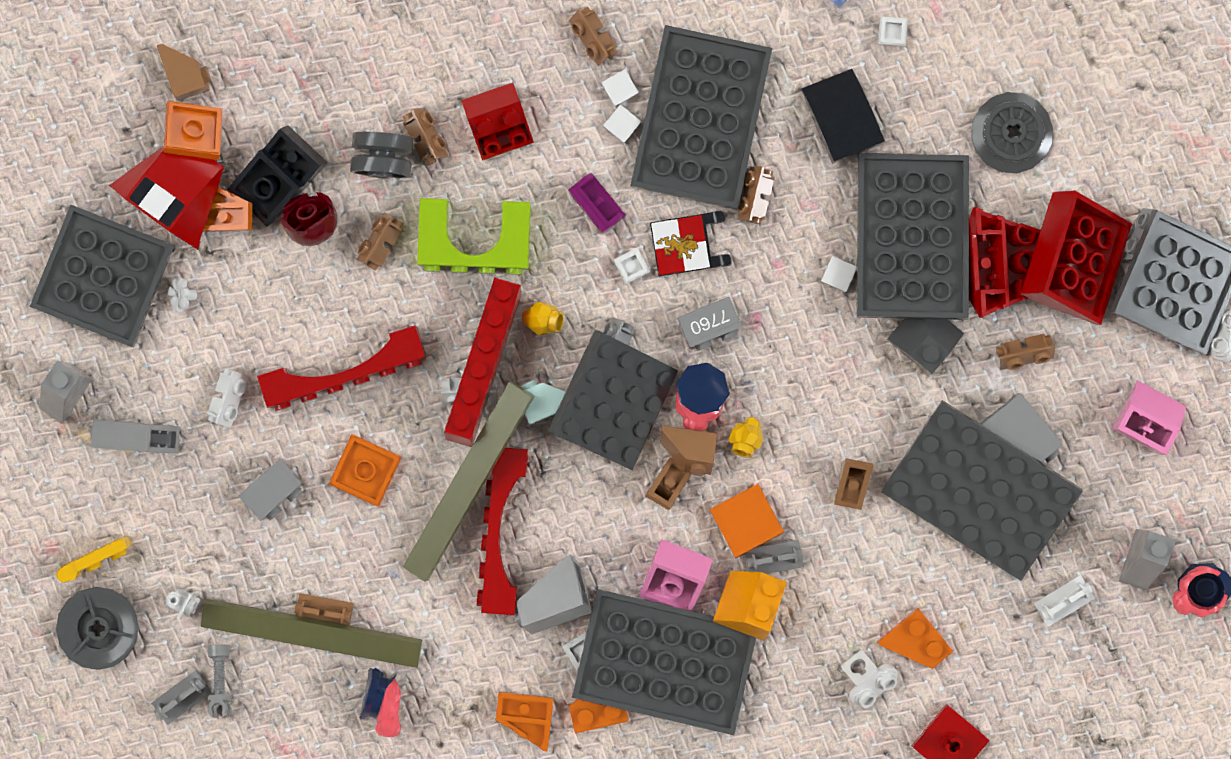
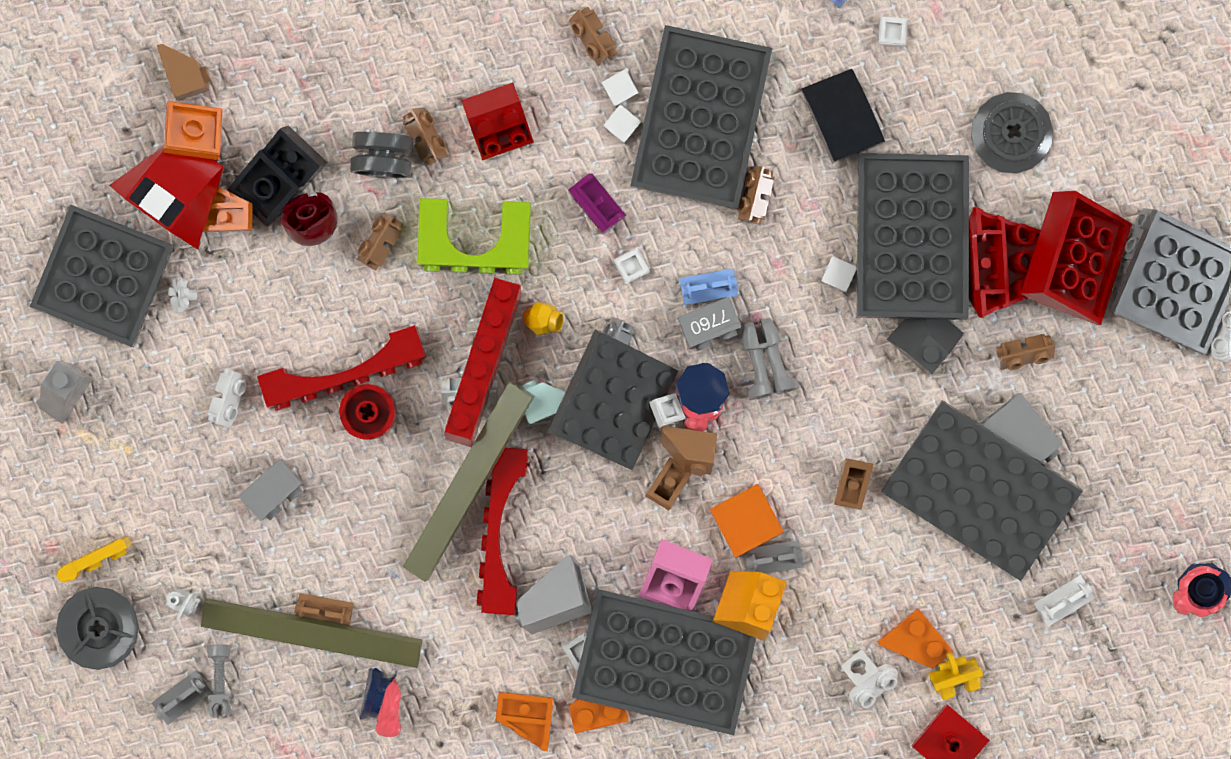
light grey slope [91,420,180,454] -> none
orange tile [329,434,402,507] -> none
flag [650,211,732,277] -> none
yellow rock [728,417,763,458] -> none
bright pink slope [1111,381,1187,455] -> none
light grey slope [1119,529,1176,590] -> none
none -> red brick [339,384,397,440]
none -> white tile [649,393,686,428]
none -> light blue hinge [679,269,738,305]
none -> light grey piece [742,318,799,400]
none -> yellow hips [928,652,983,700]

